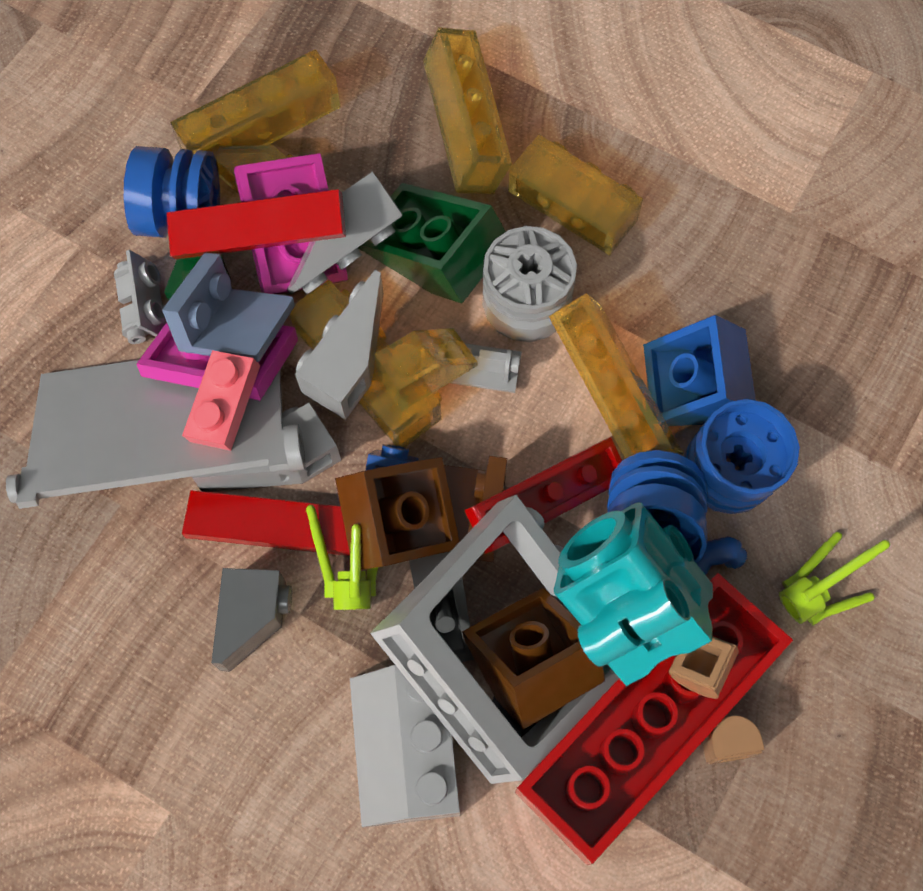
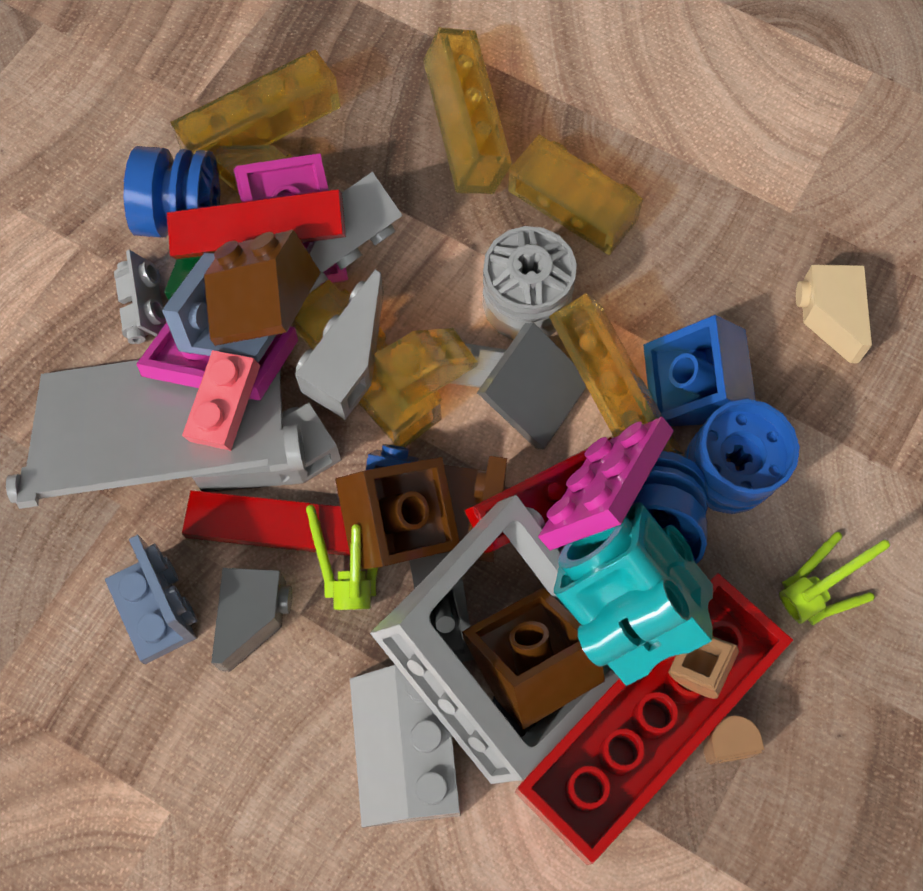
dark green slope [358,183,506,304] -> none
blue arm [697,536,747,575] -> none
none -> sand blue bracket [105,535,197,664]
none -> reddish brown slope [204,230,321,346]
none -> dark grey tile [477,323,591,449]
none -> dark pink plate [538,417,674,551]
none -> tan slope [796,265,872,363]

